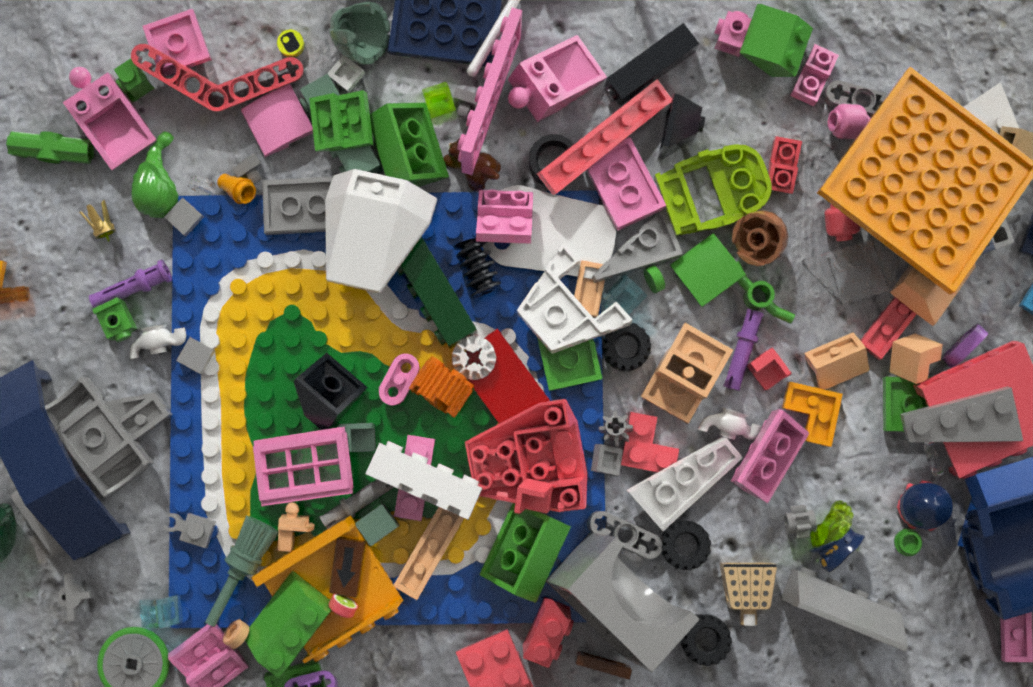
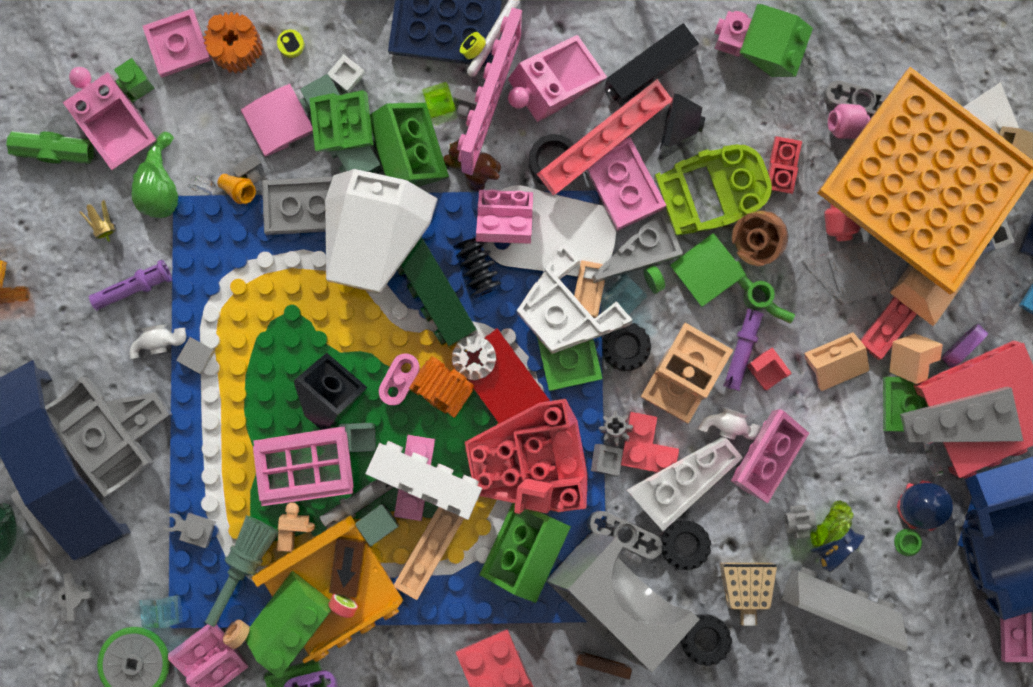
bright green brick [92,298,138,342] -> none
coral beam [131,44,304,112] -> none
light grey tile [164,197,204,236] -> none
sand green hair [329,2,390,65] -> none
coral brick [523,597,574,668] -> none
light orange plate [782,382,843,447] -> none
bright pink slope [790,44,839,107] -> none
none -> orange brick [203,12,263,74]
none -> neon yellow tile [460,32,486,59]

